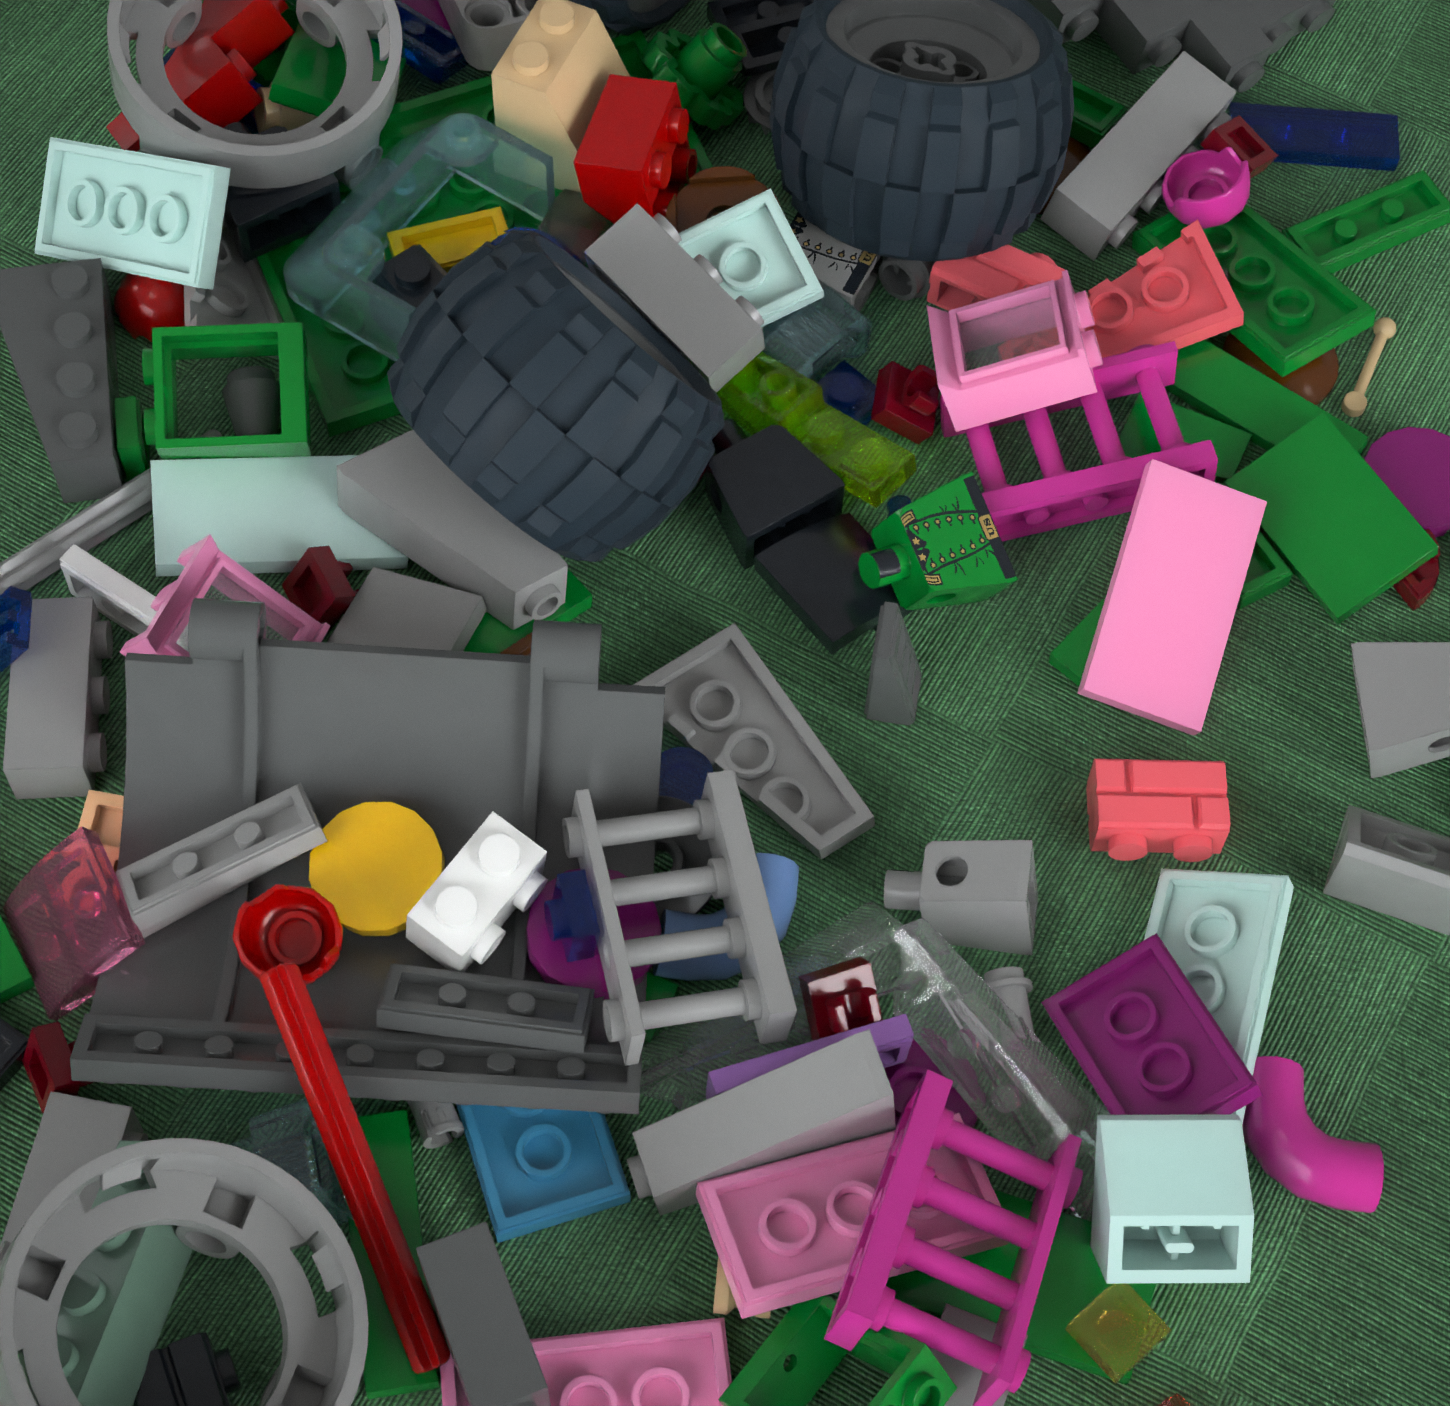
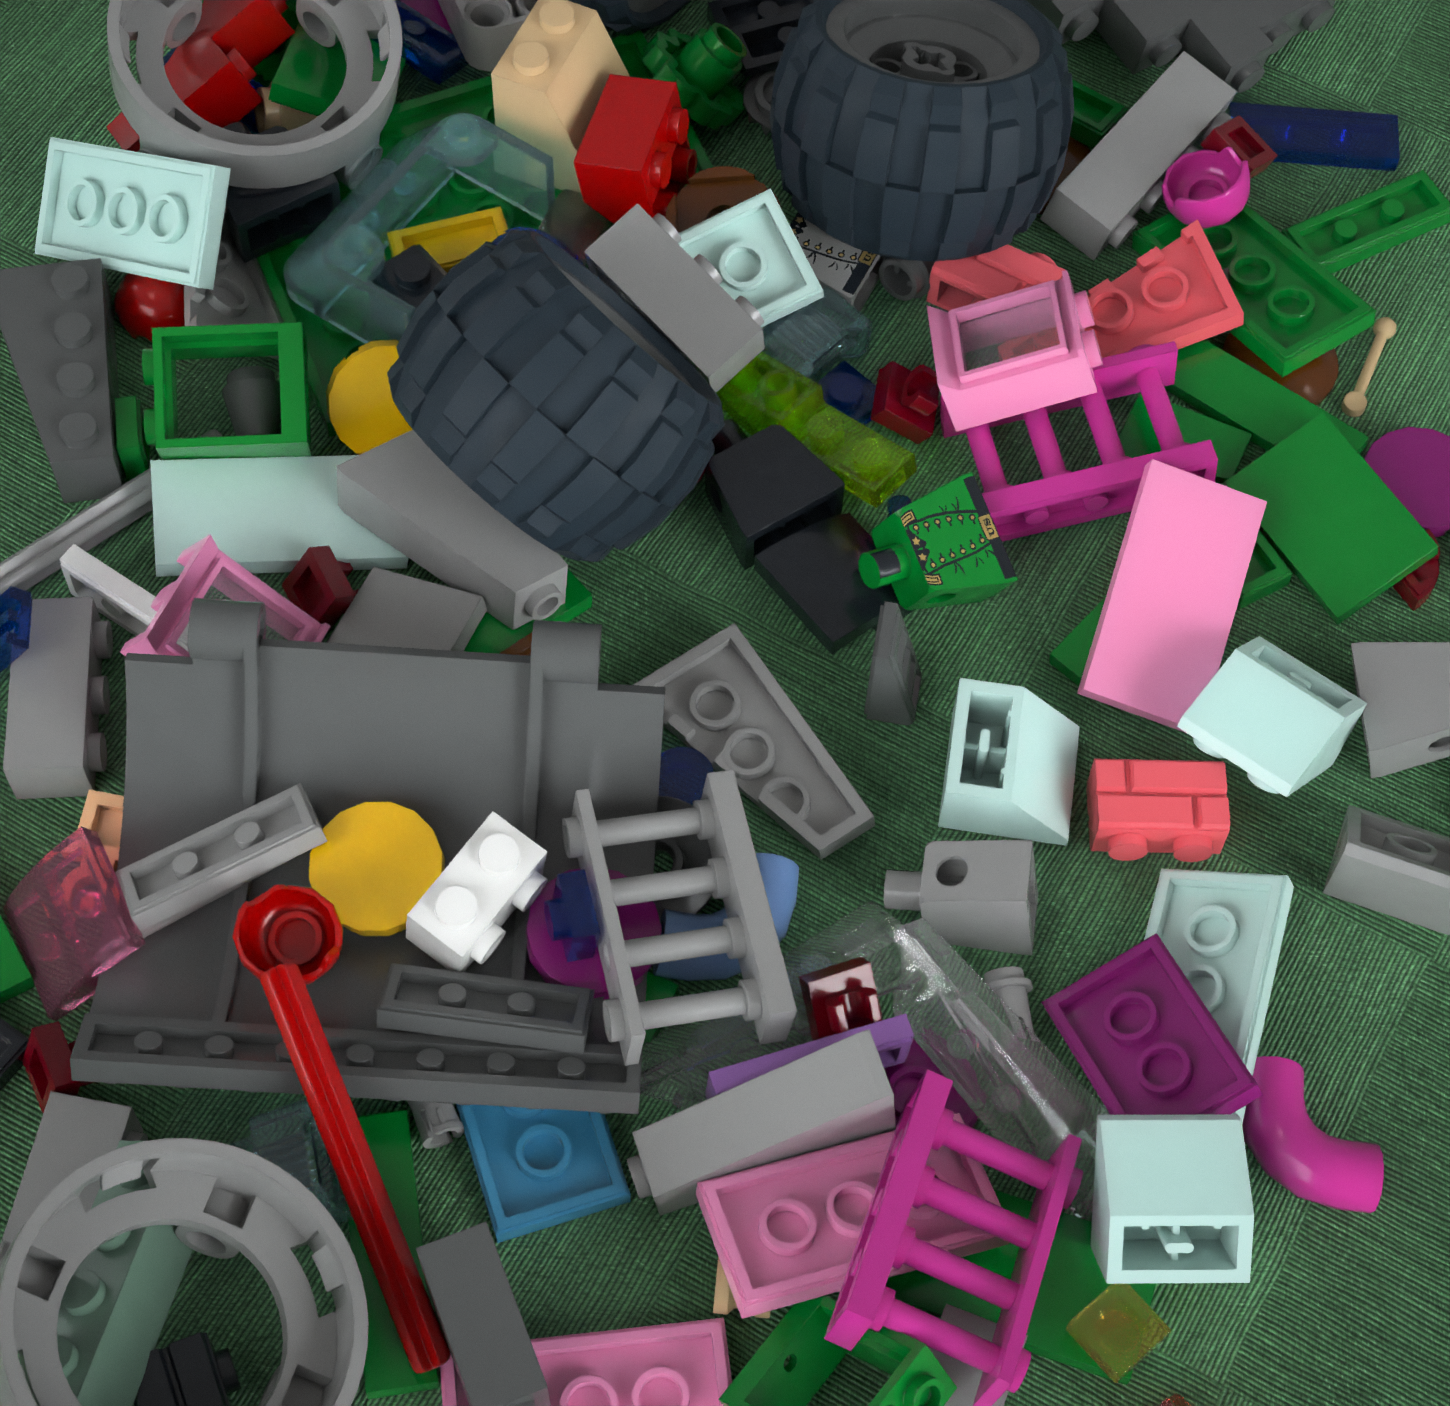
none -> yellow tile [326,339,413,455]
none -> light aqua slope [938,678,1080,846]
none -> light aqua slope [1177,636,1367,797]

